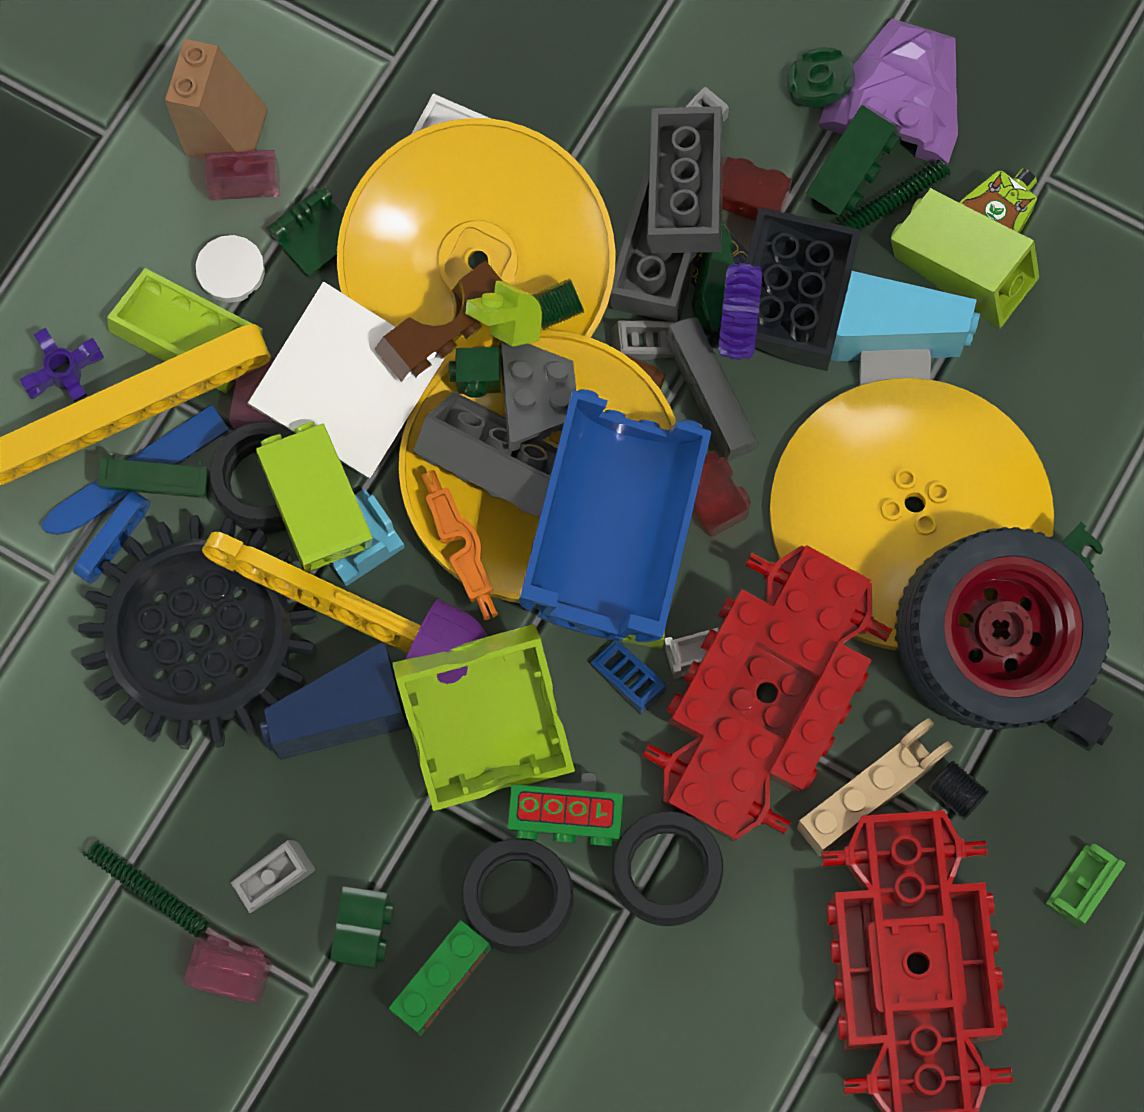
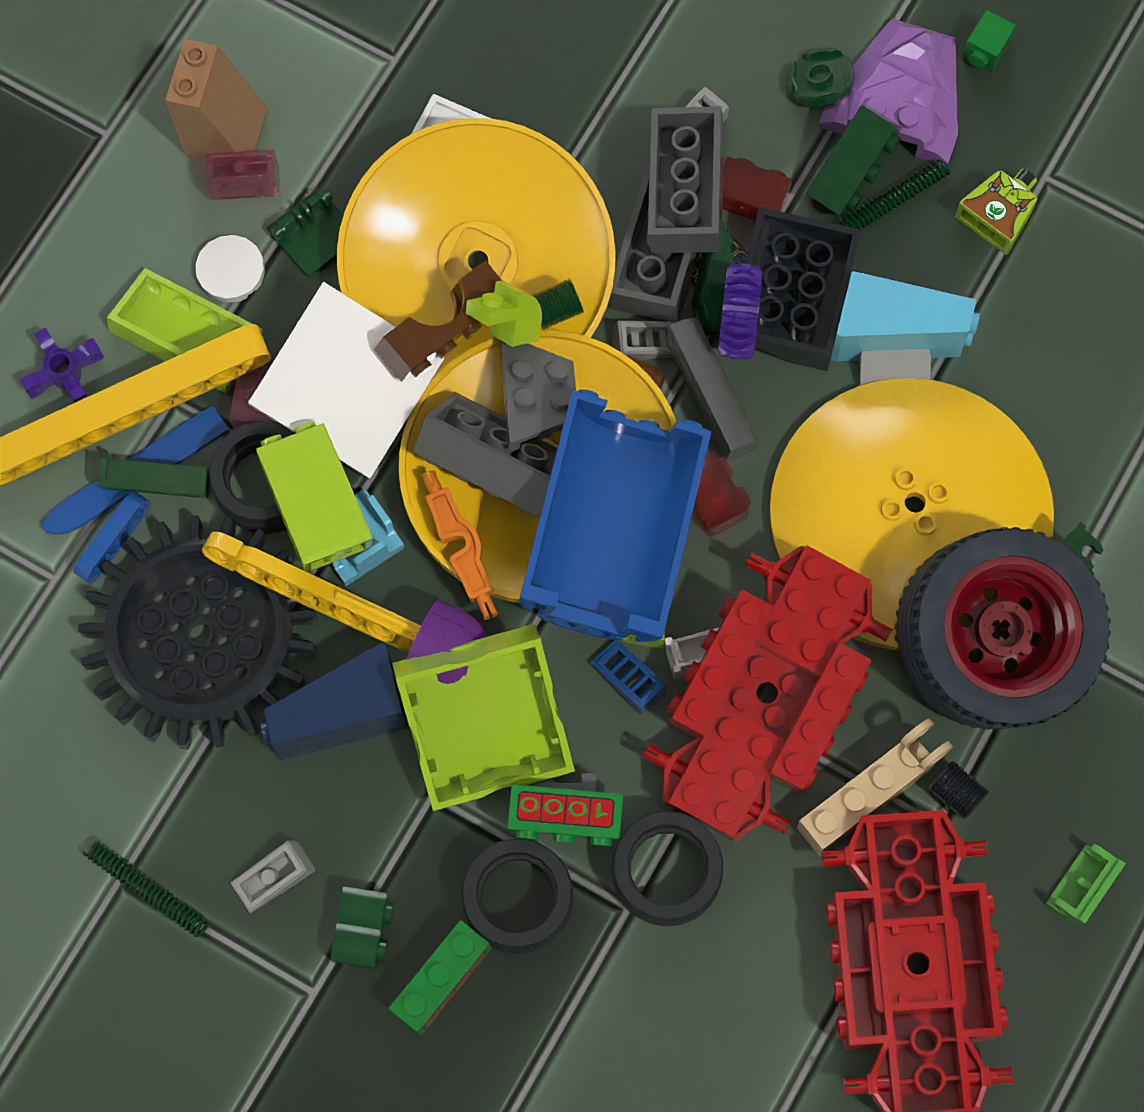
clear pink brick [184,936,272,1006] -> none
dark green brick [449,347,501,398] -> none
lime slope [891,188,1039,329] -> none
black brick [1051,696,1113,752] -> none
none -> green brick [963,10,1016,72]

